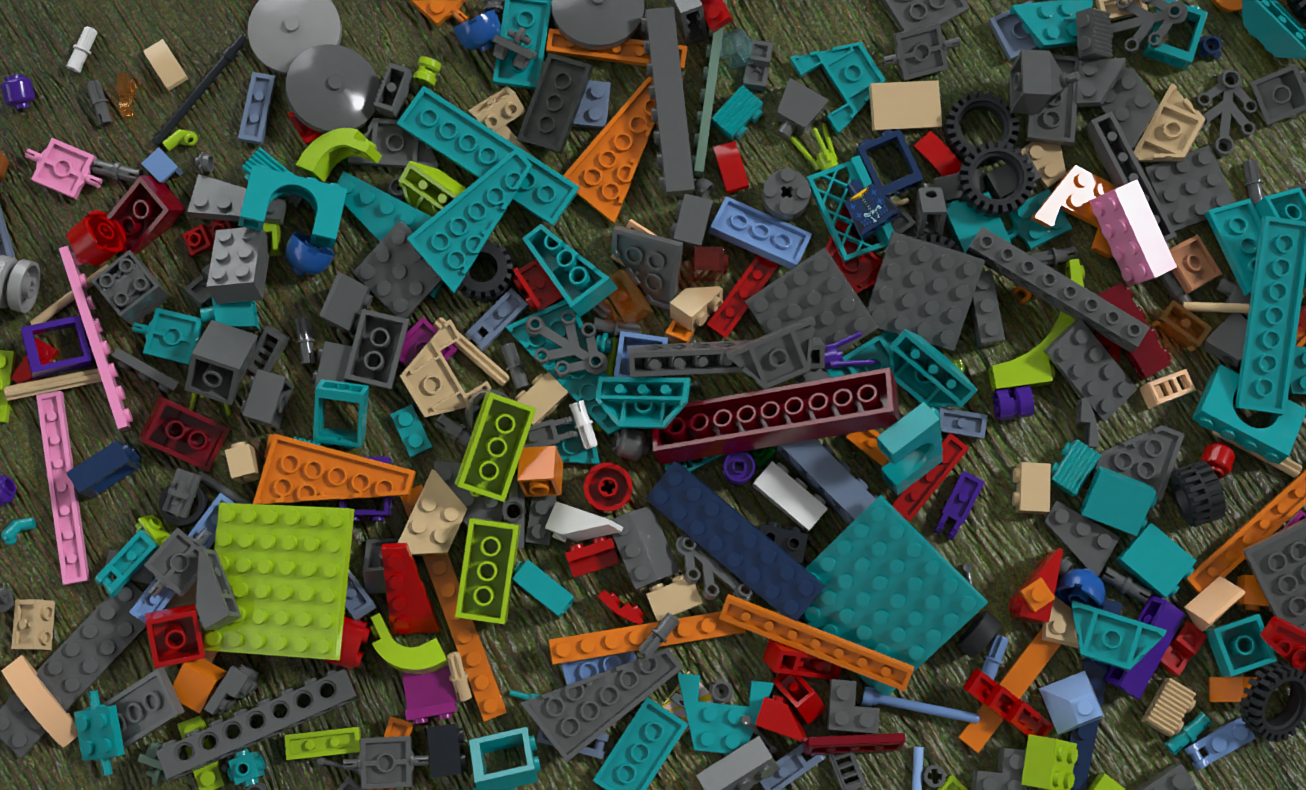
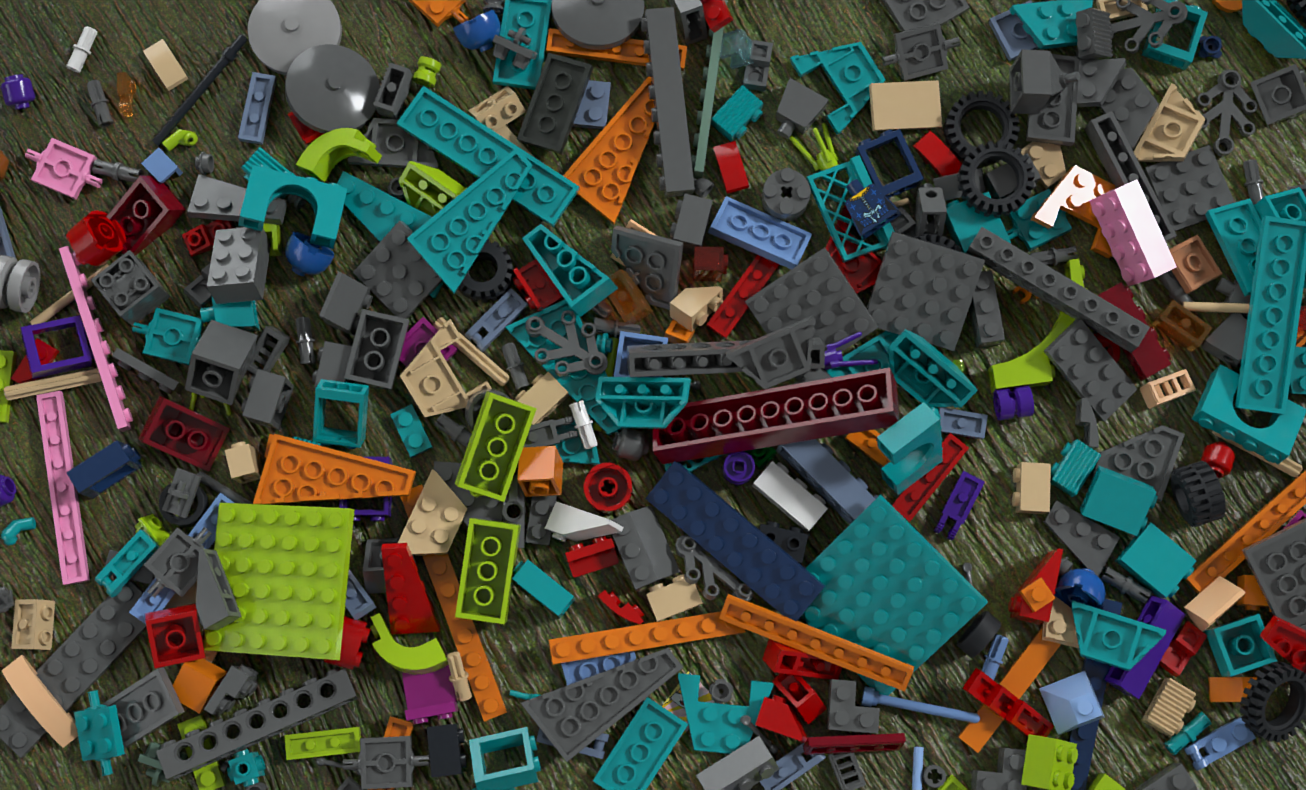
dark grey axle [638,612,680,658] -> none

